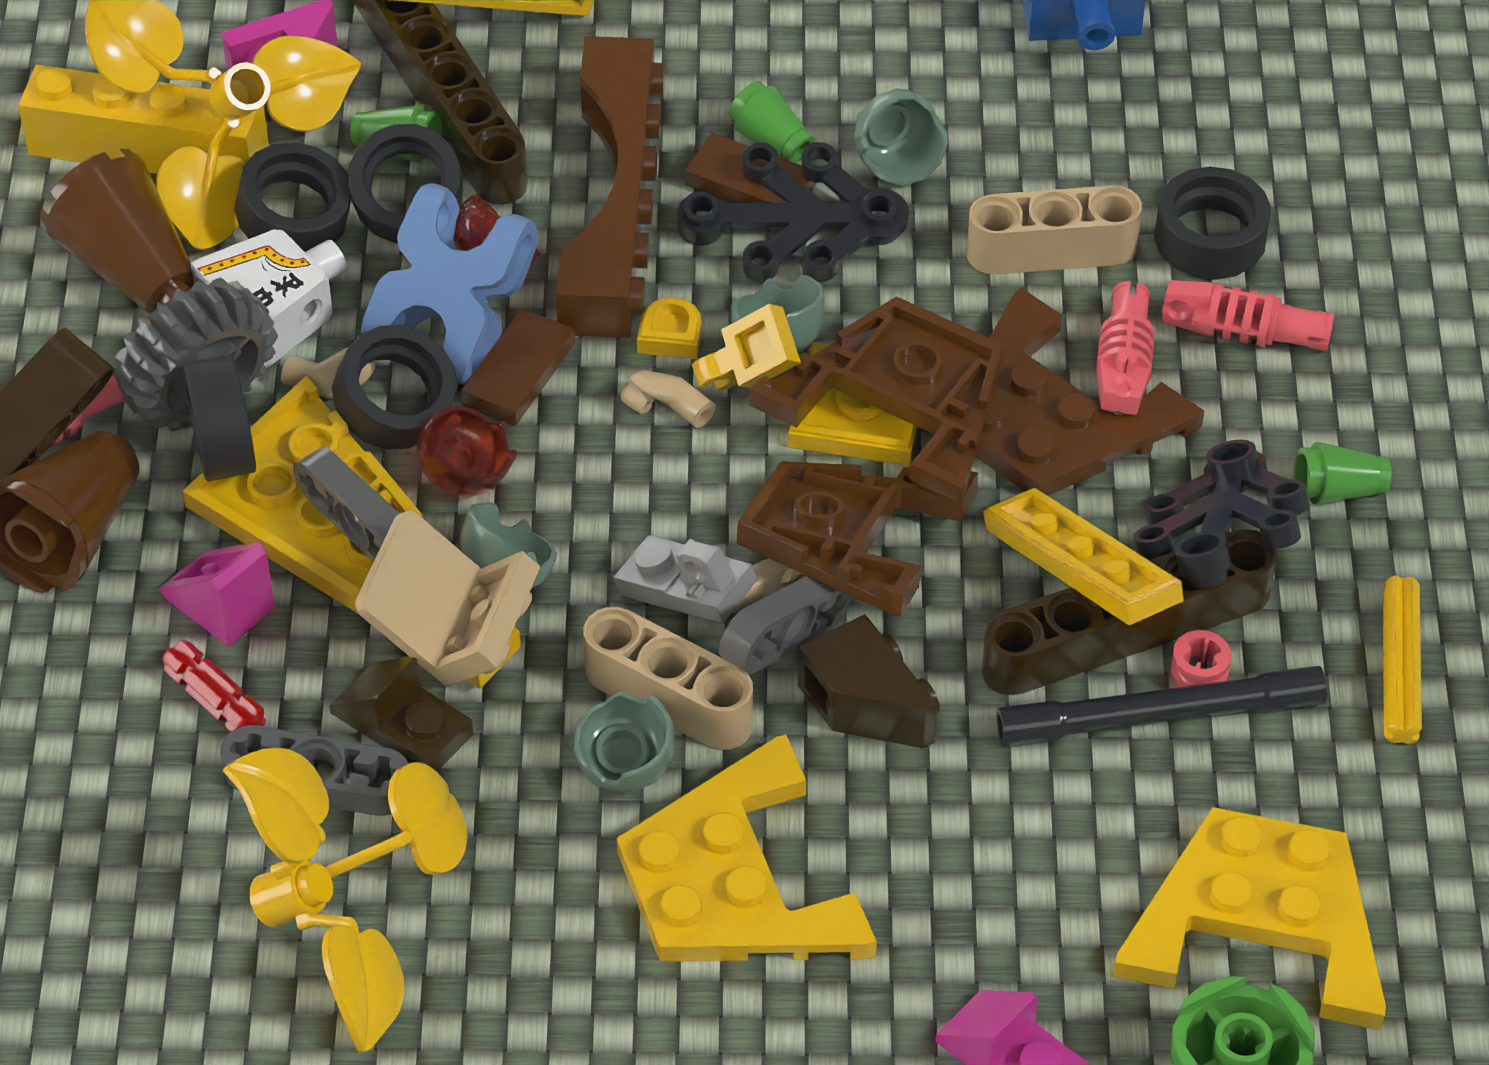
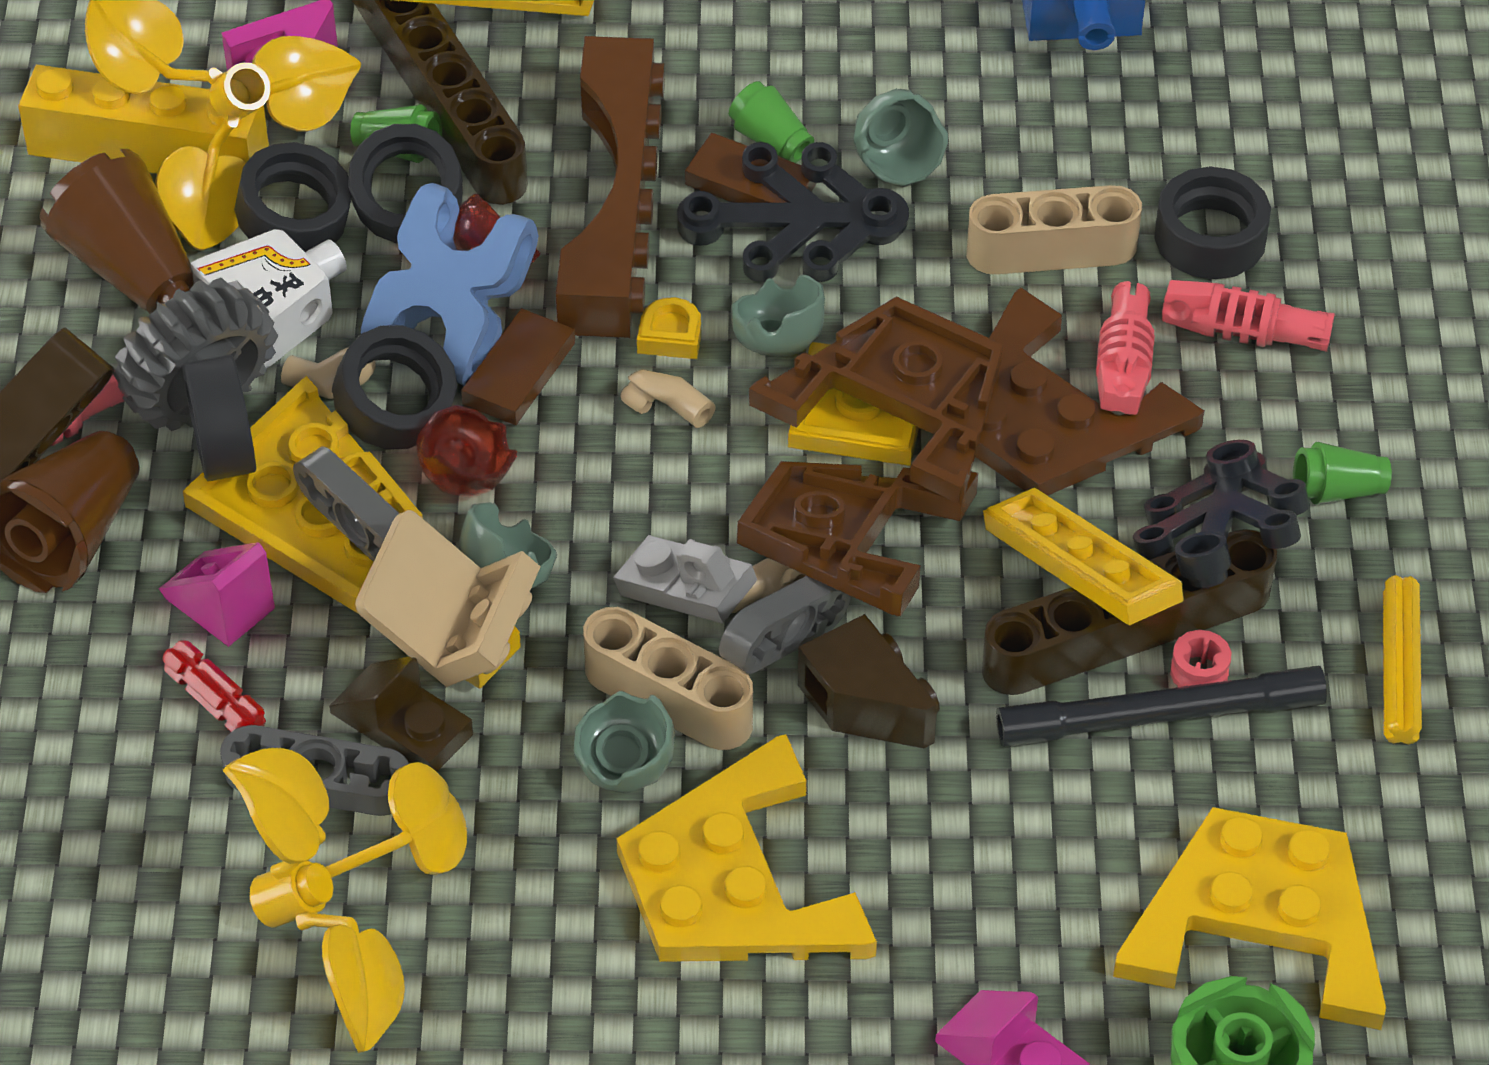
yellow plate [692,304,801,391] -> none

